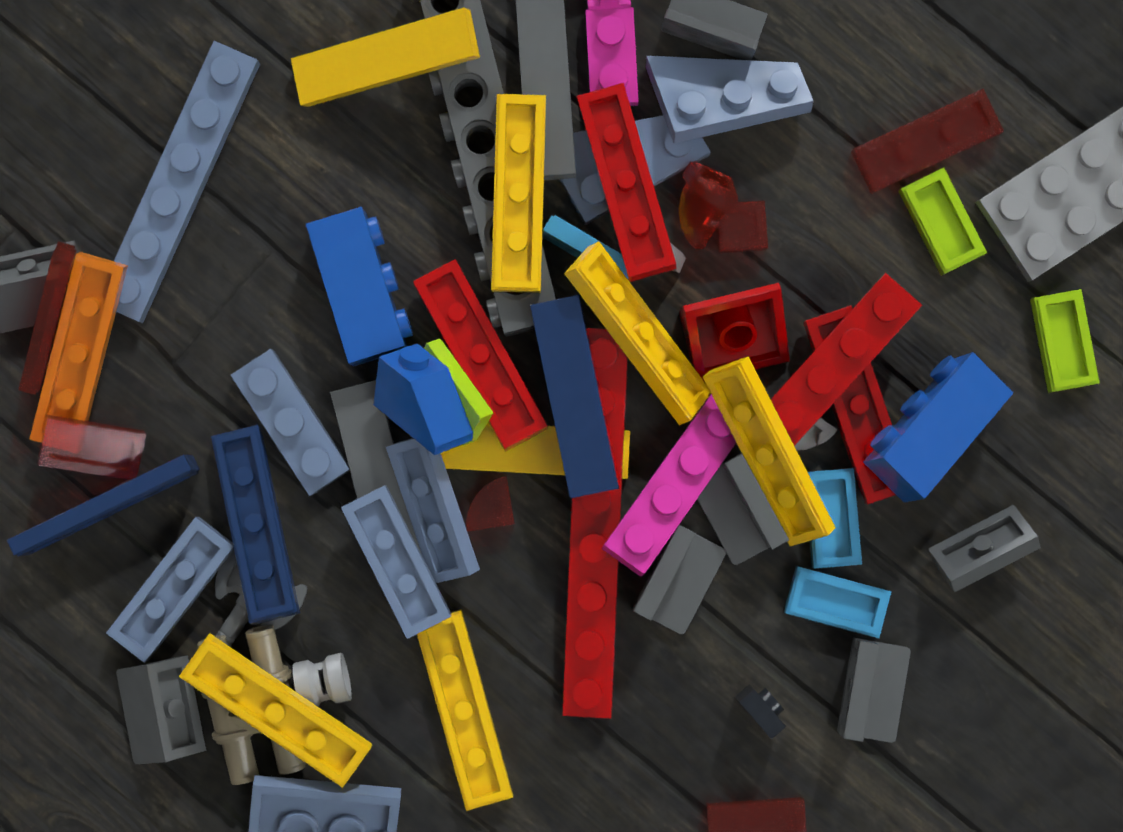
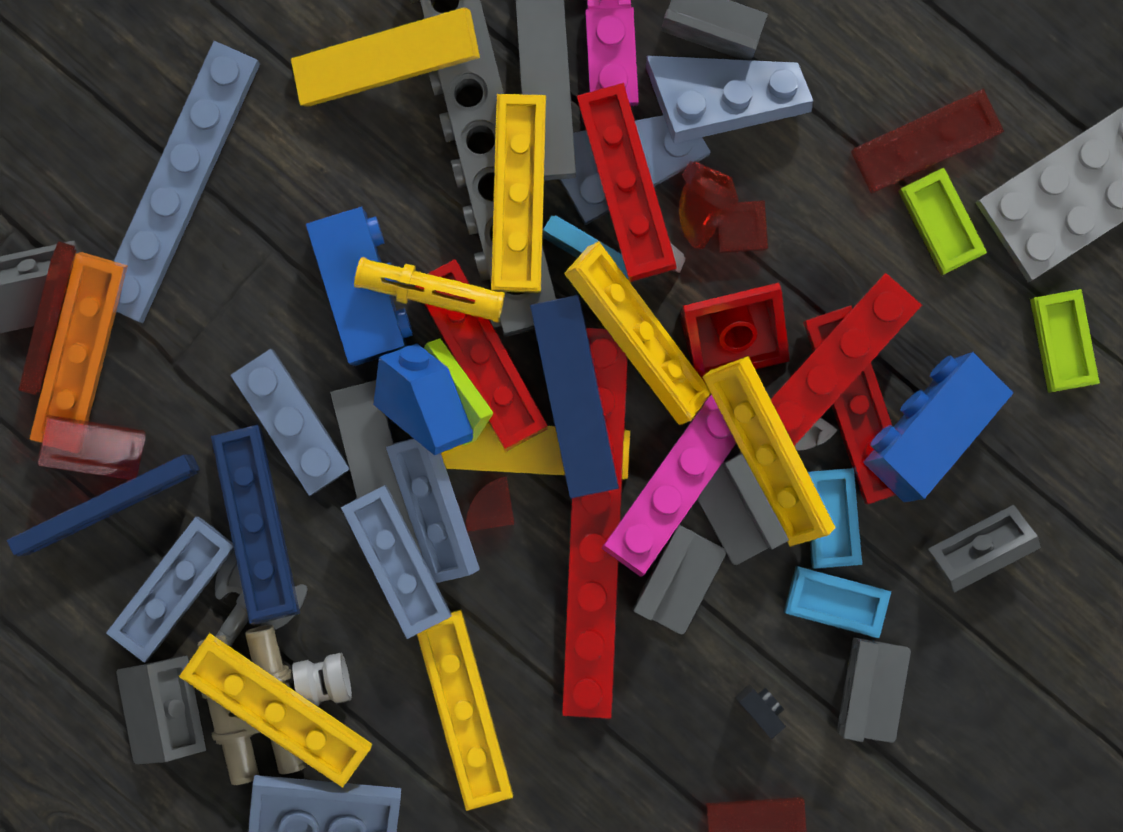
none -> yellow pin [354,257,505,323]

